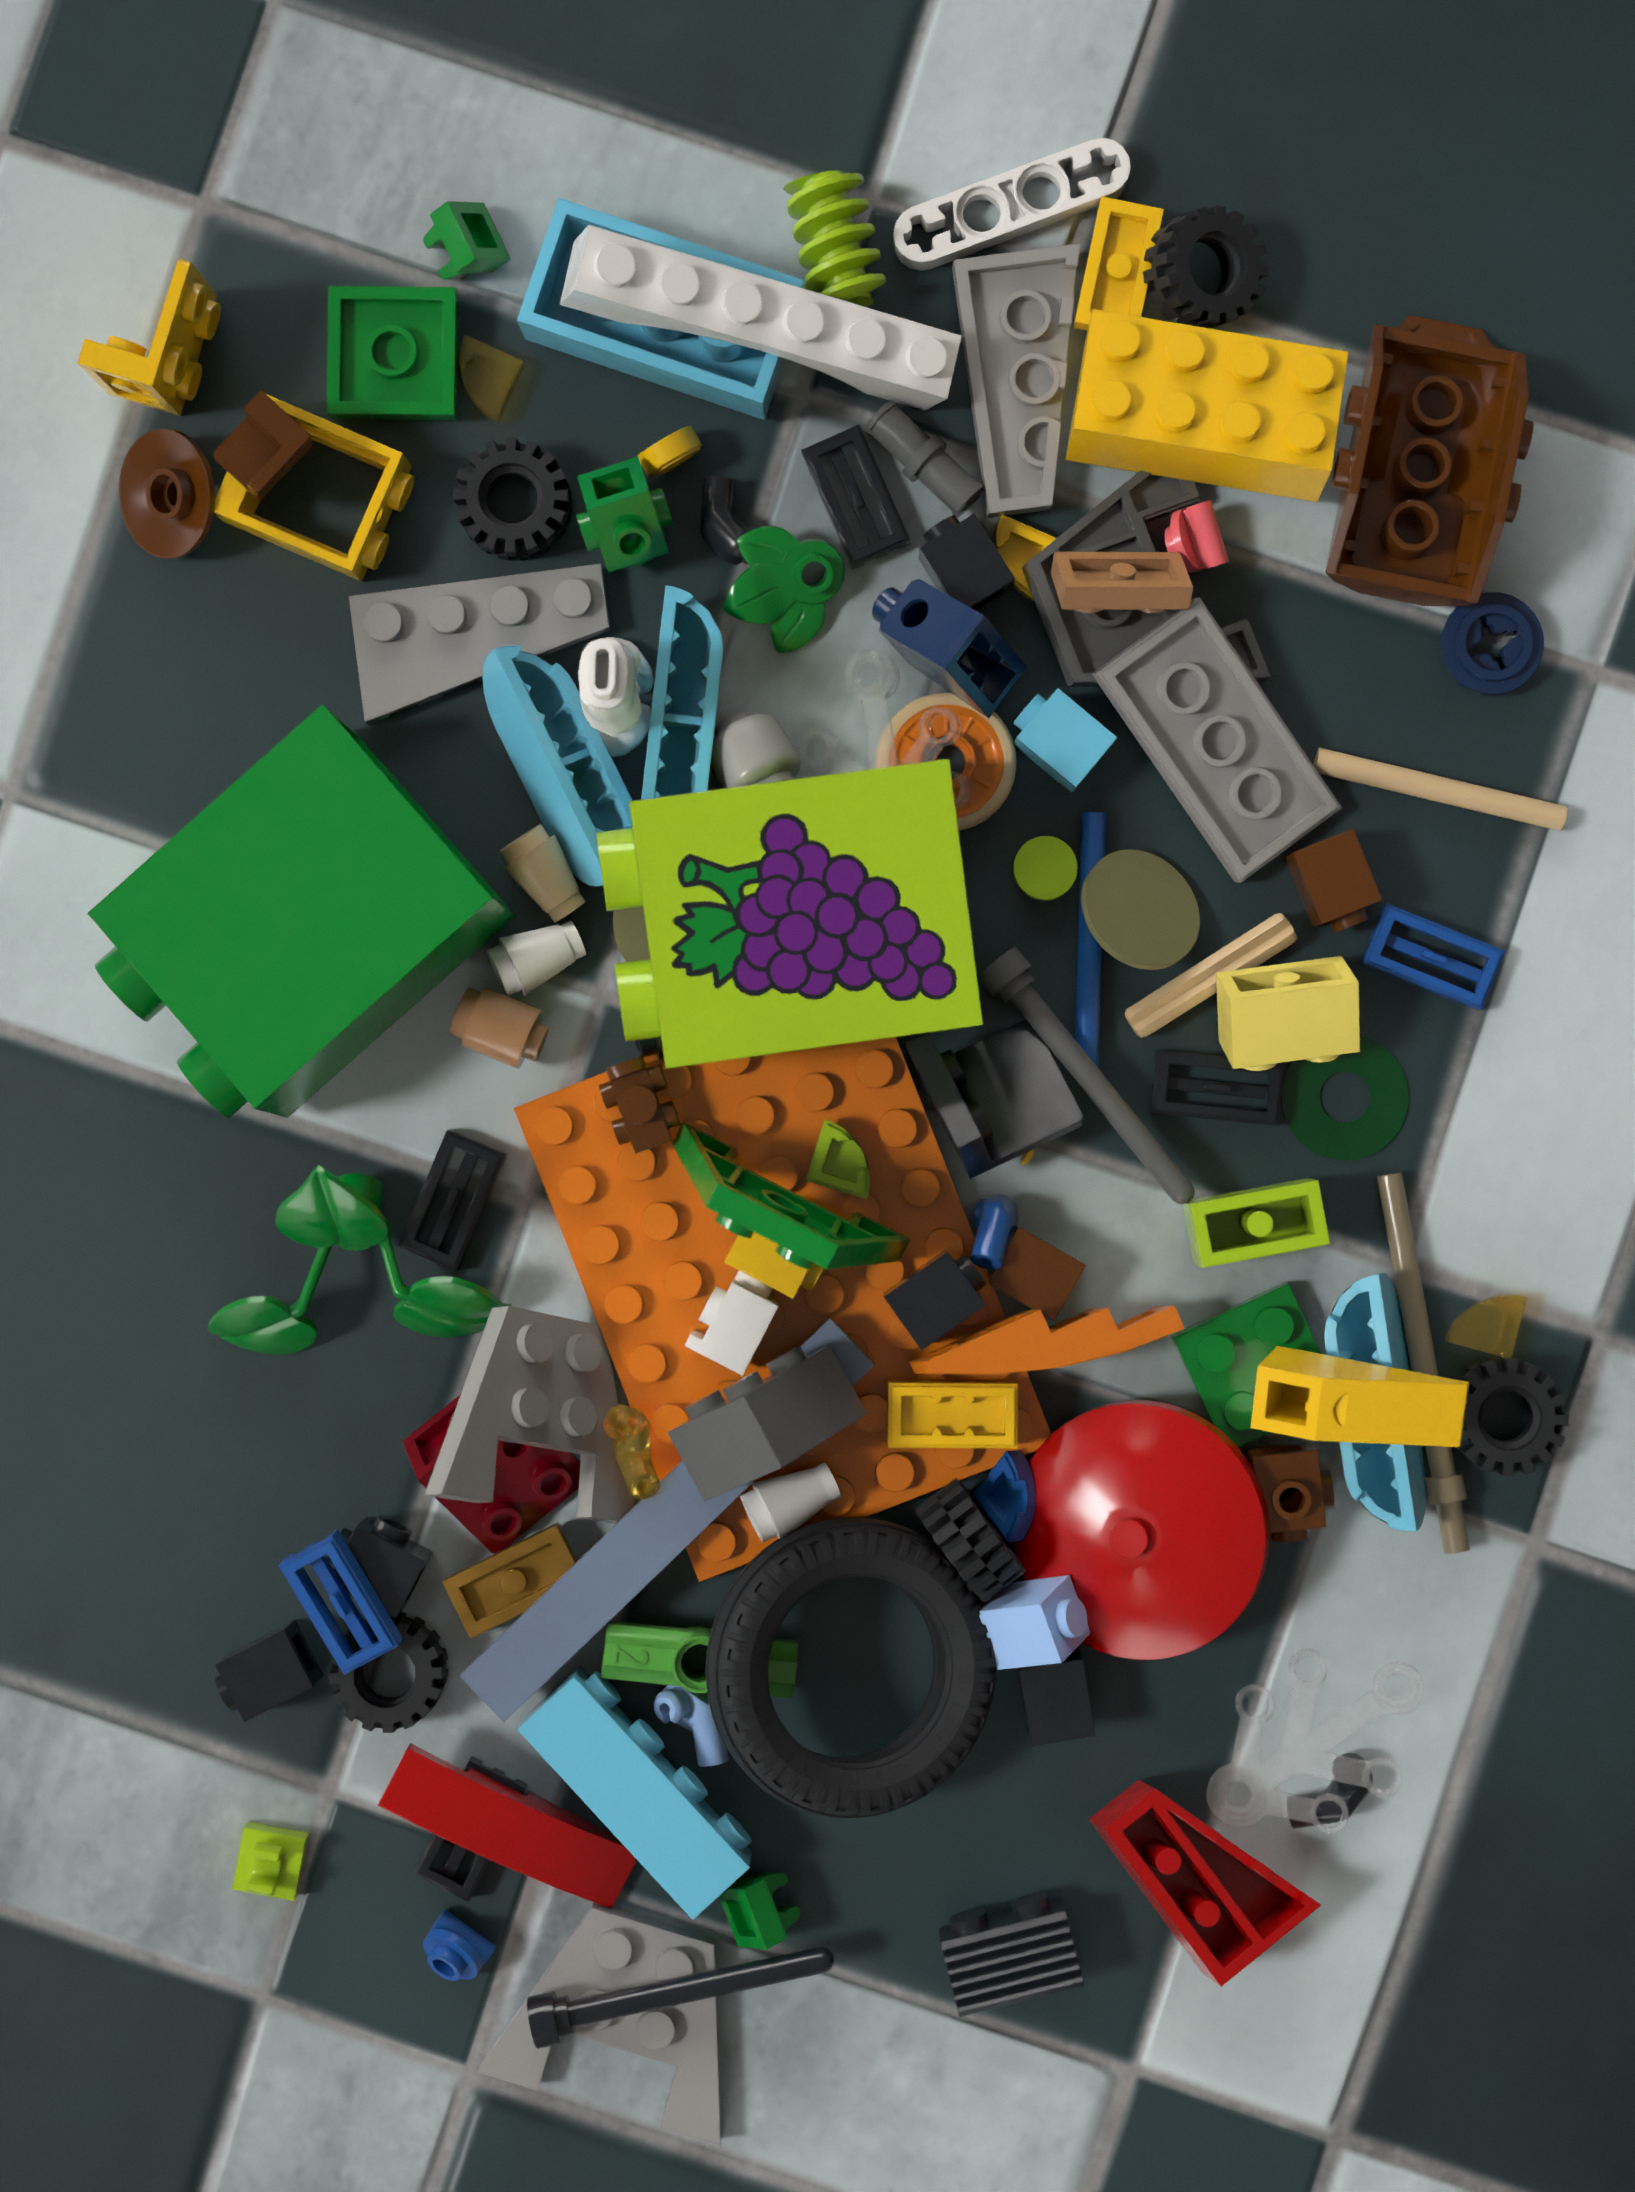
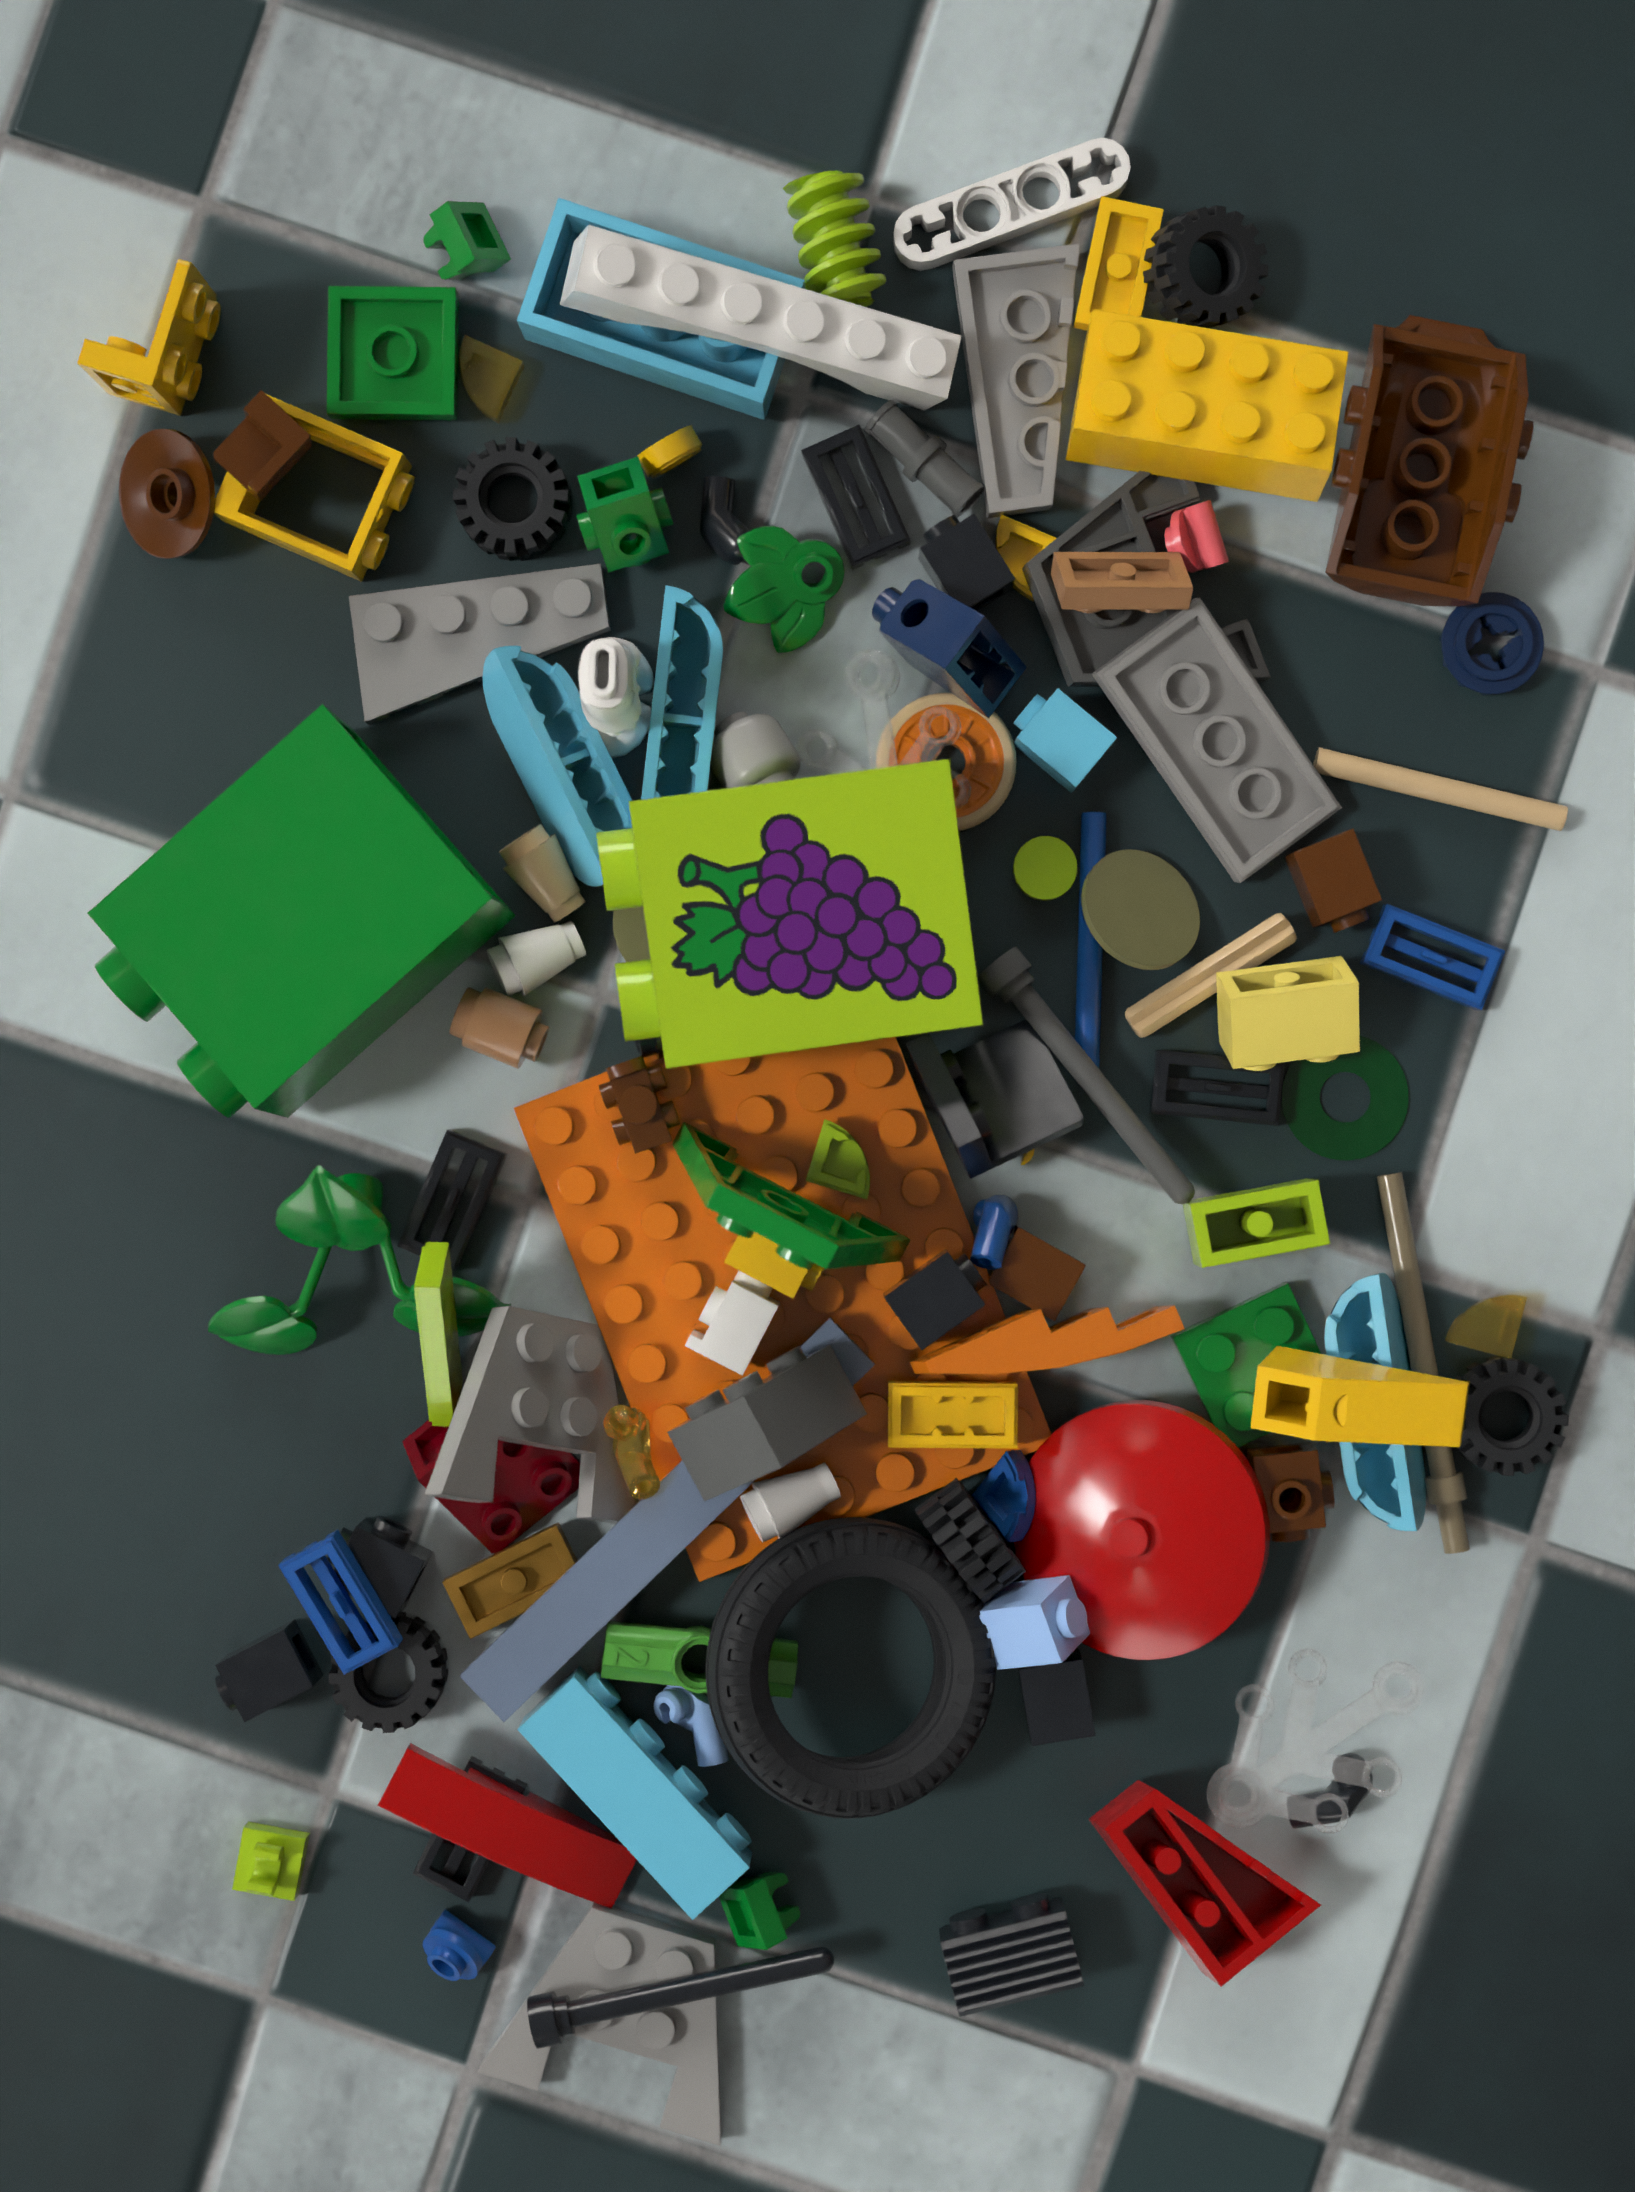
none -> lime tile [414,1242,463,1427]

